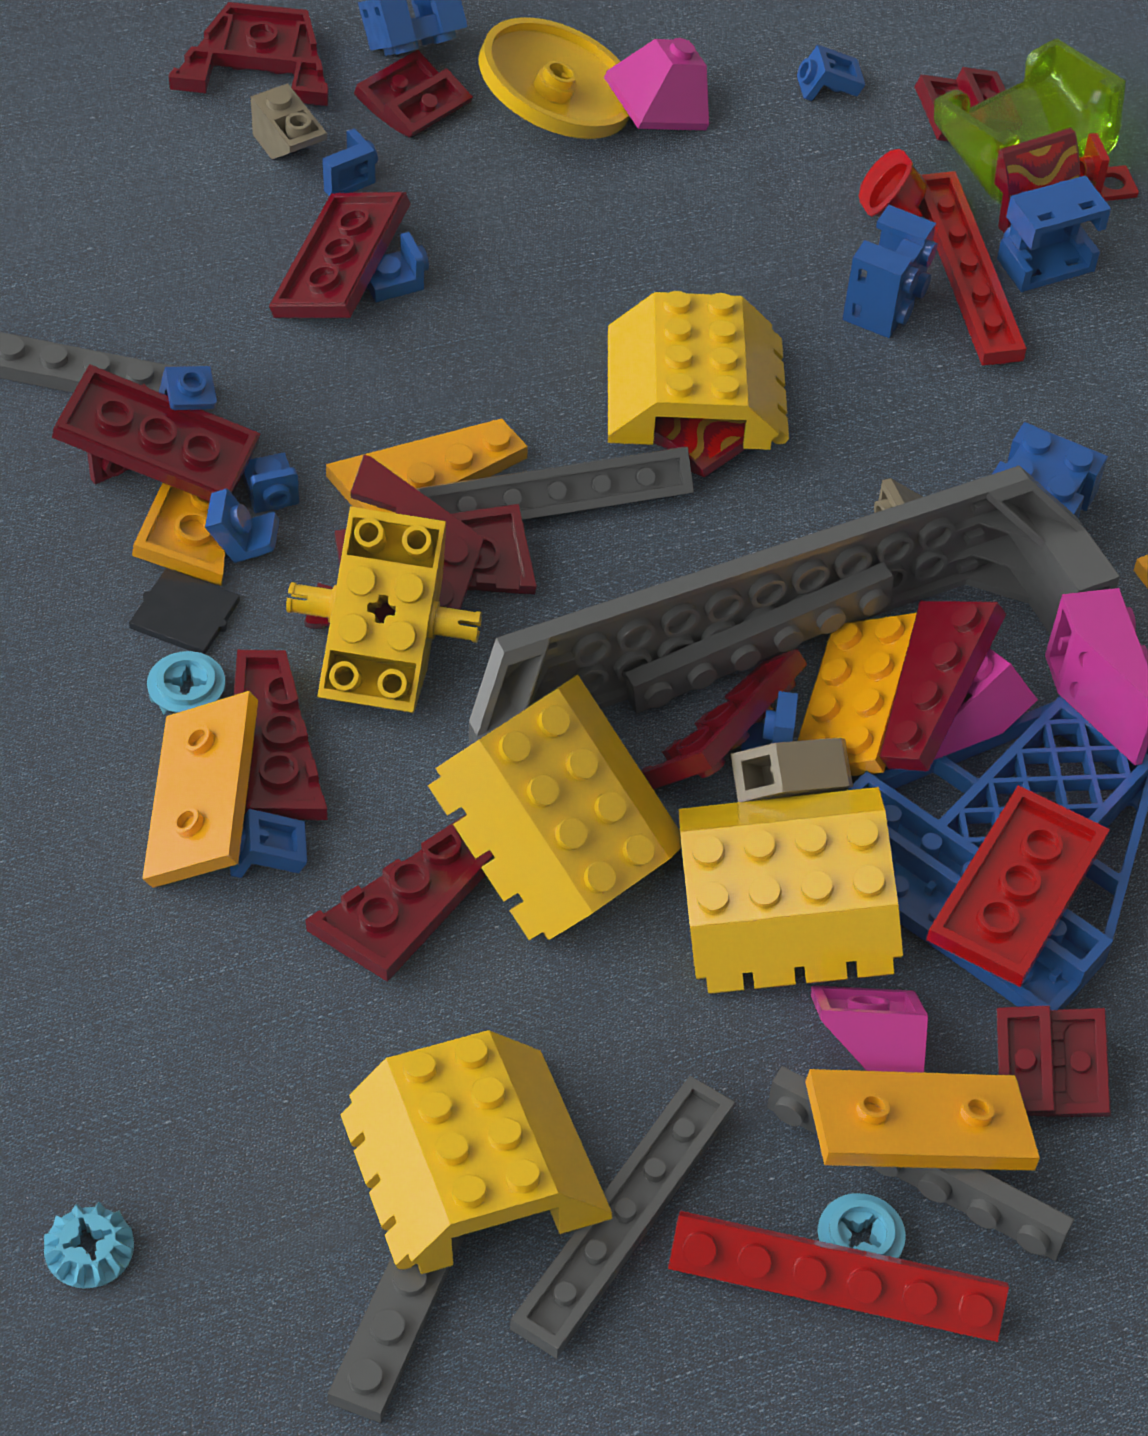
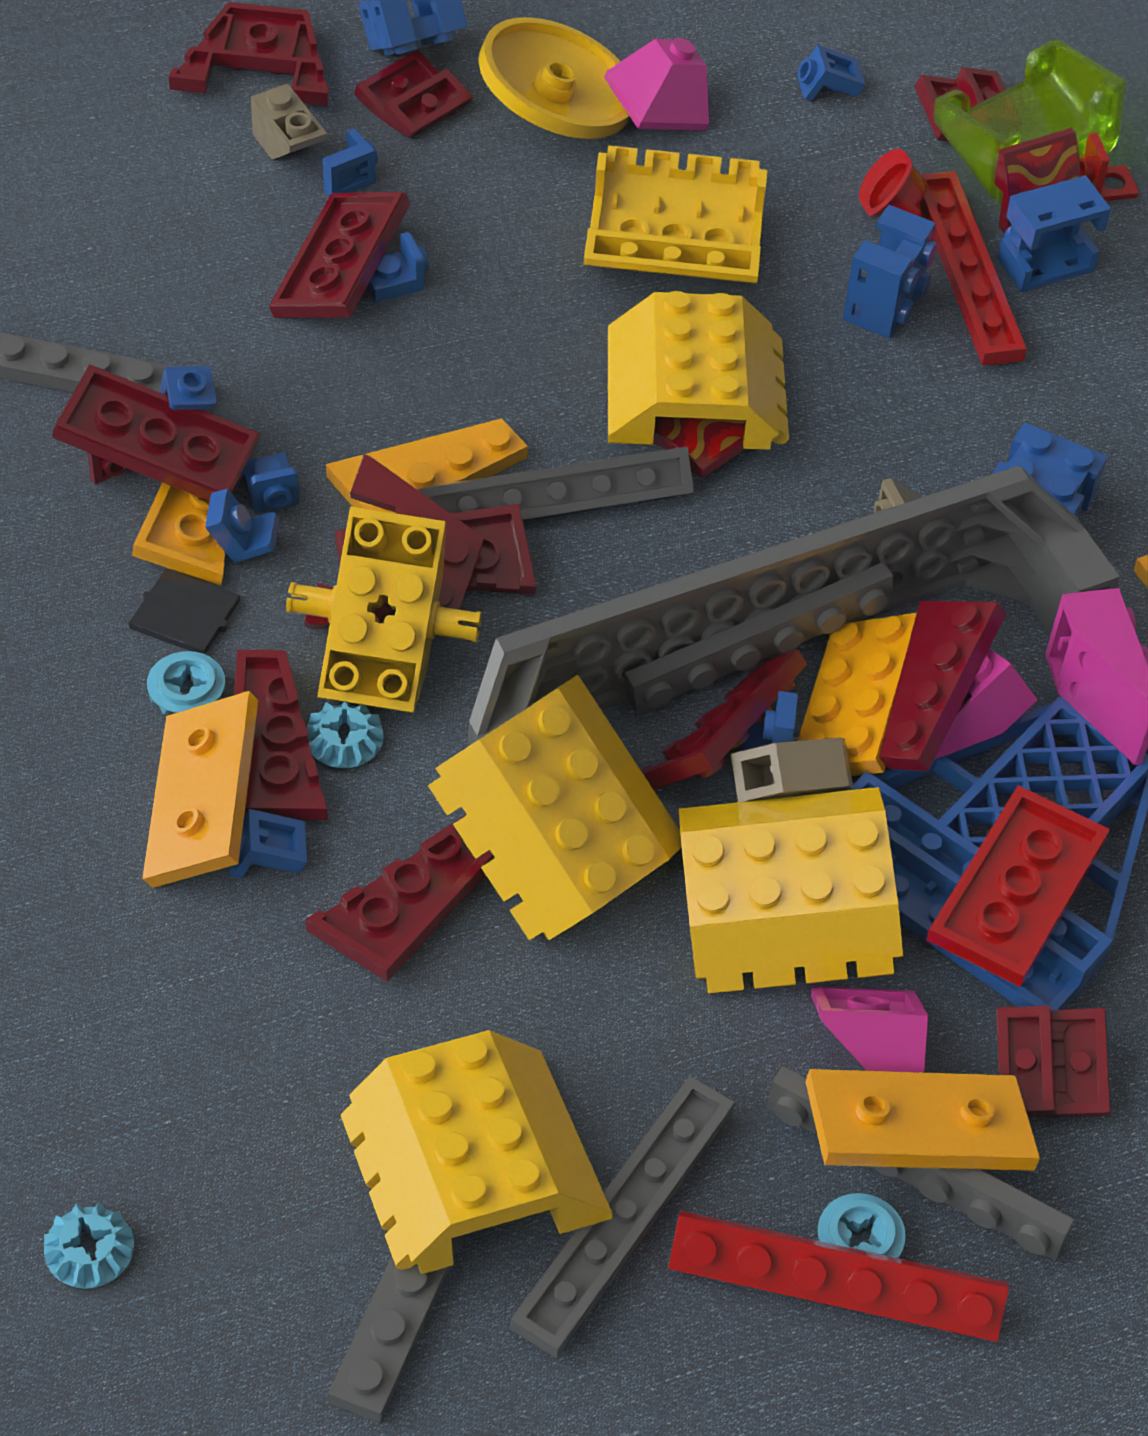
none -> medium azure gear [306,701,383,768]
none -> yellow slope [583,145,767,284]

